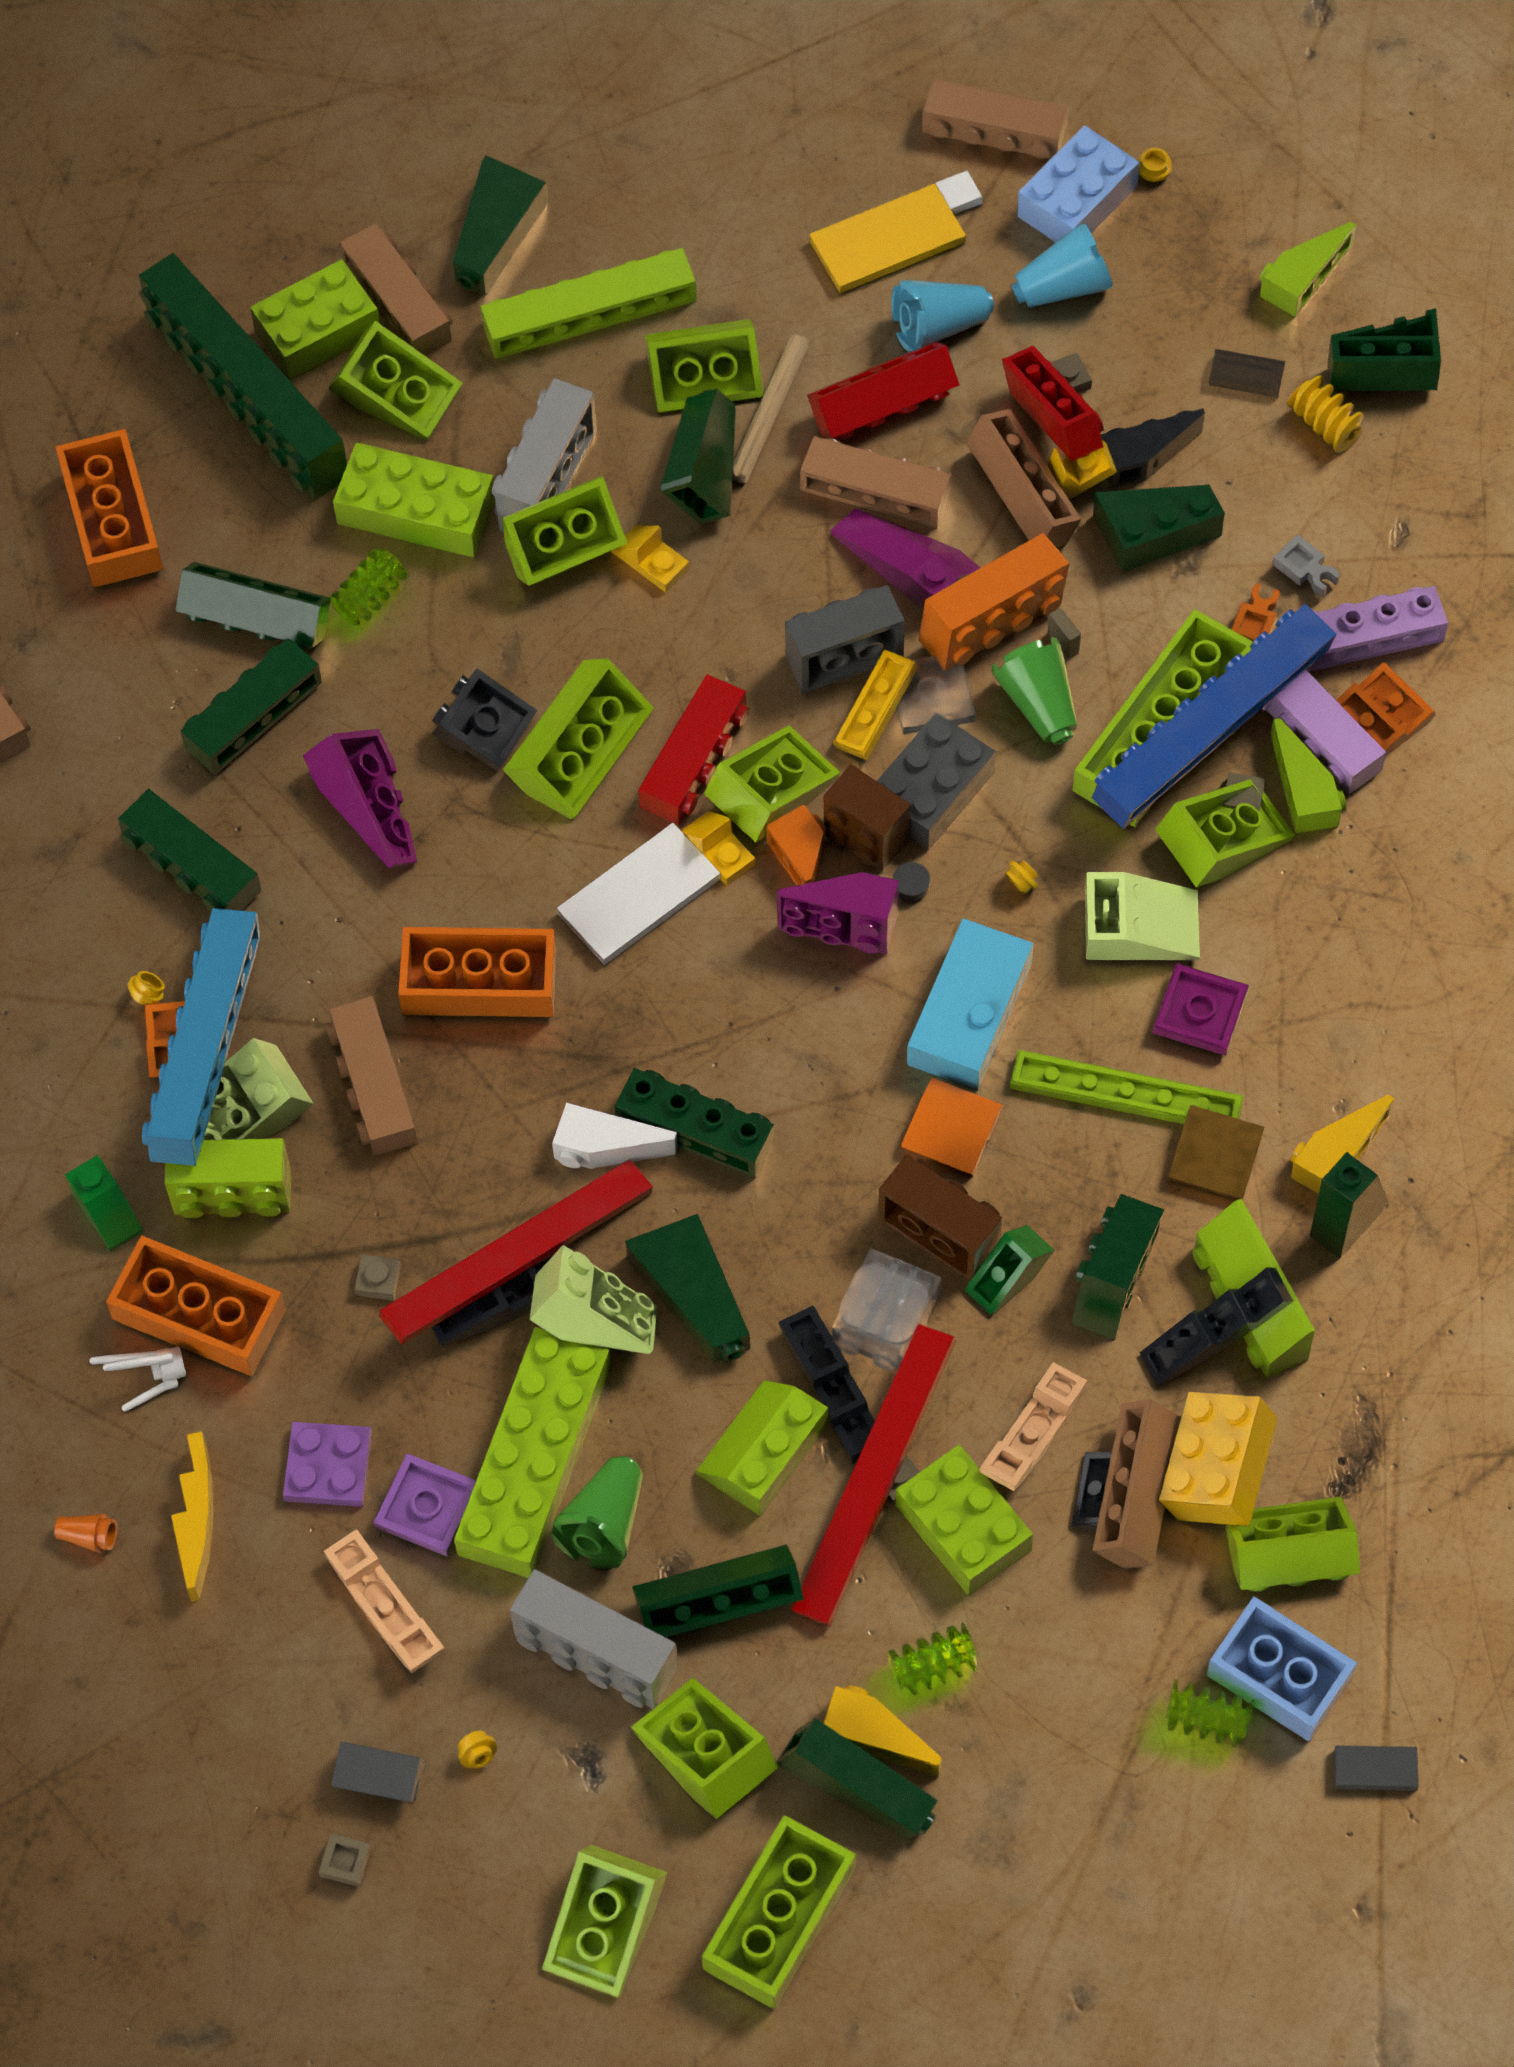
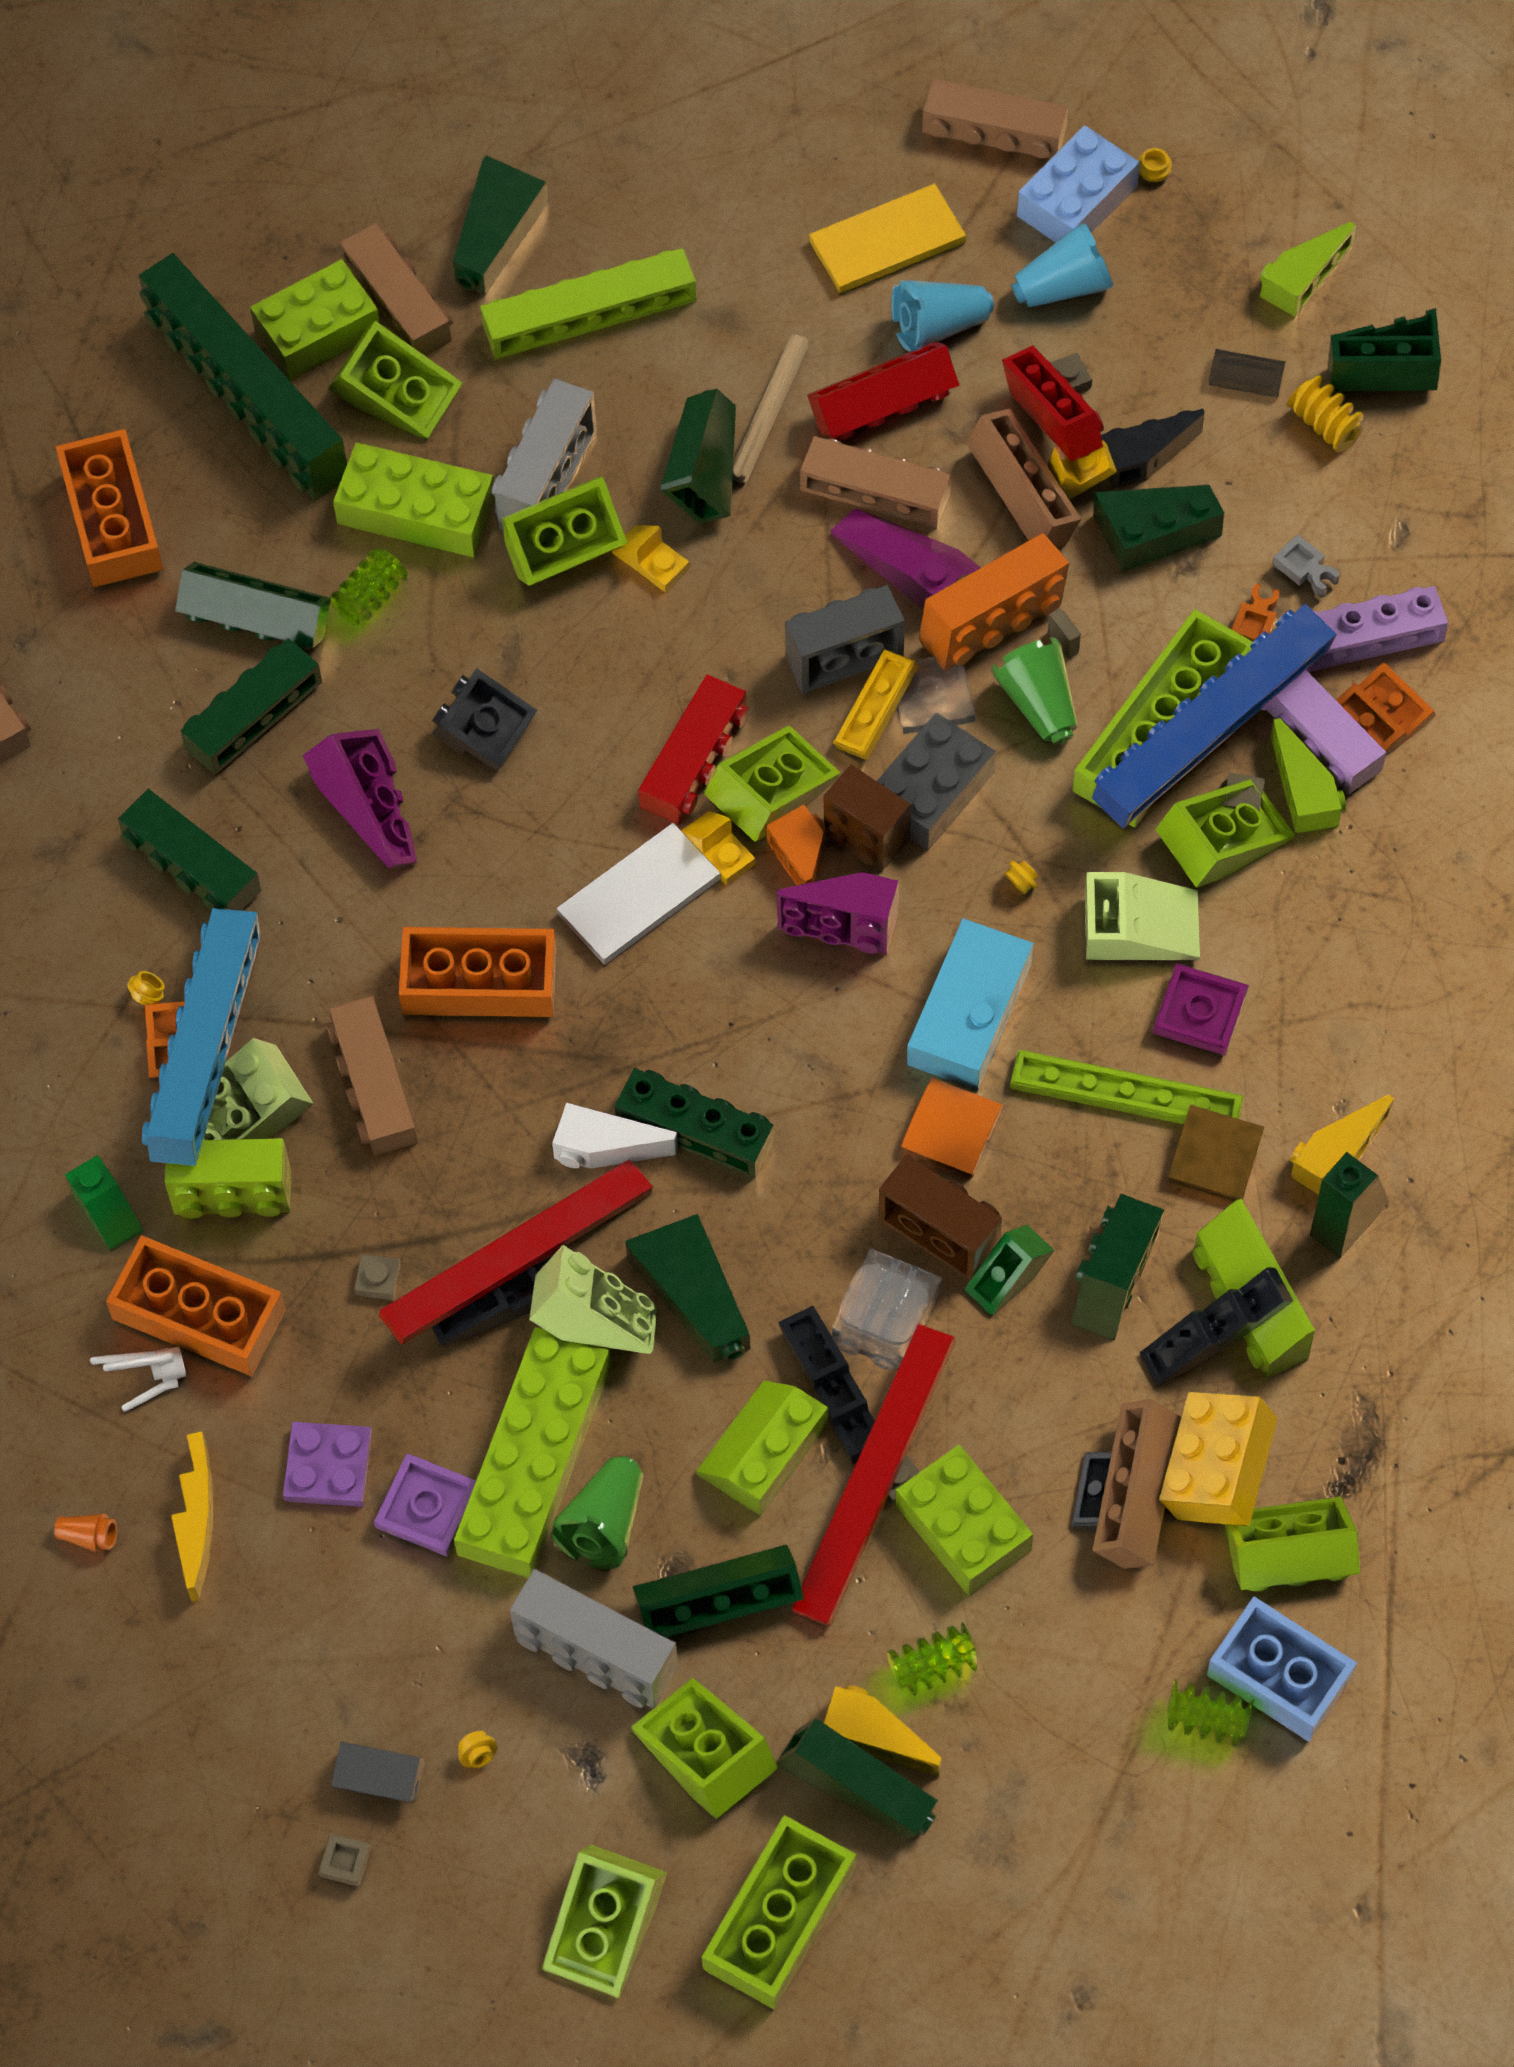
light nougat slope [323,1529,445,1673] -> none
lime slope [503,658,654,819] -> none
lime slope [645,319,763,413] -> none
dark grey tile [893,862,930,902] -> none
white tile [936,171,982,214] -> none
light nougat slope [979,1362,1087,1491] -> none
dark grey tile [1334,1745,1419,1791] -> none

